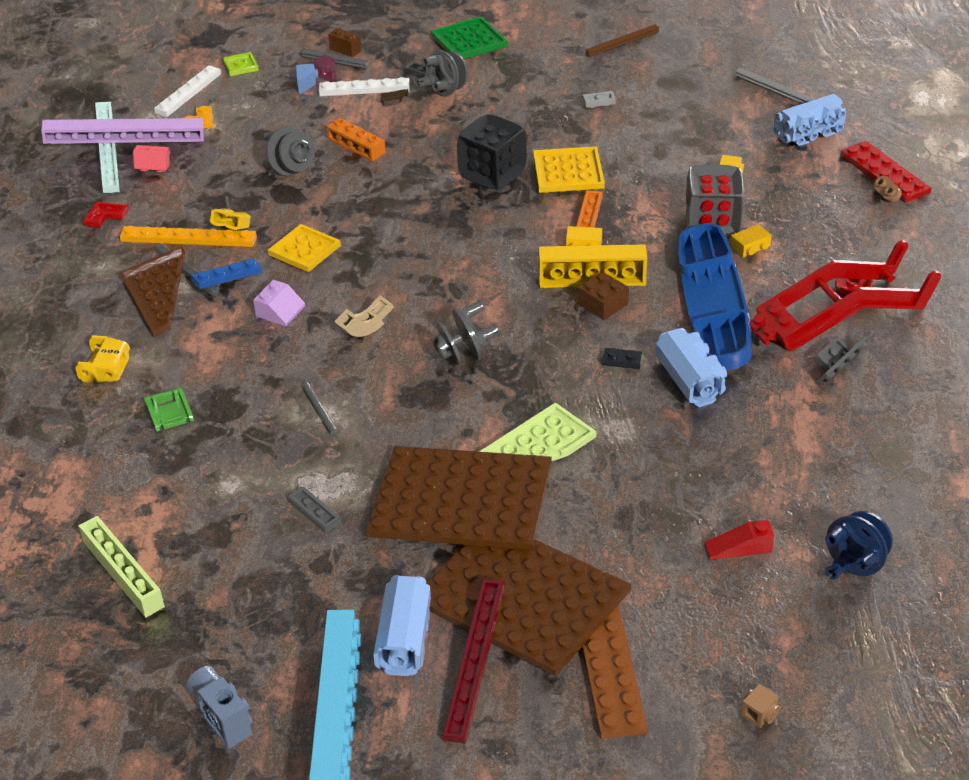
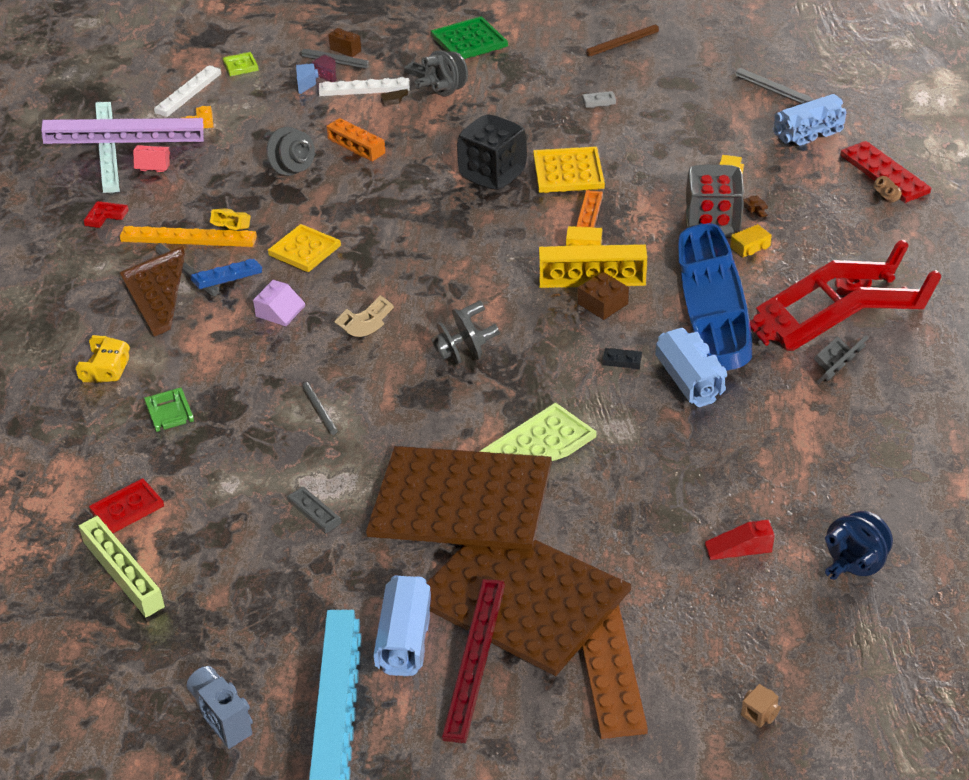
none -> red plate [89,478,164,533]
none -> reddish brown plate [743,195,768,218]

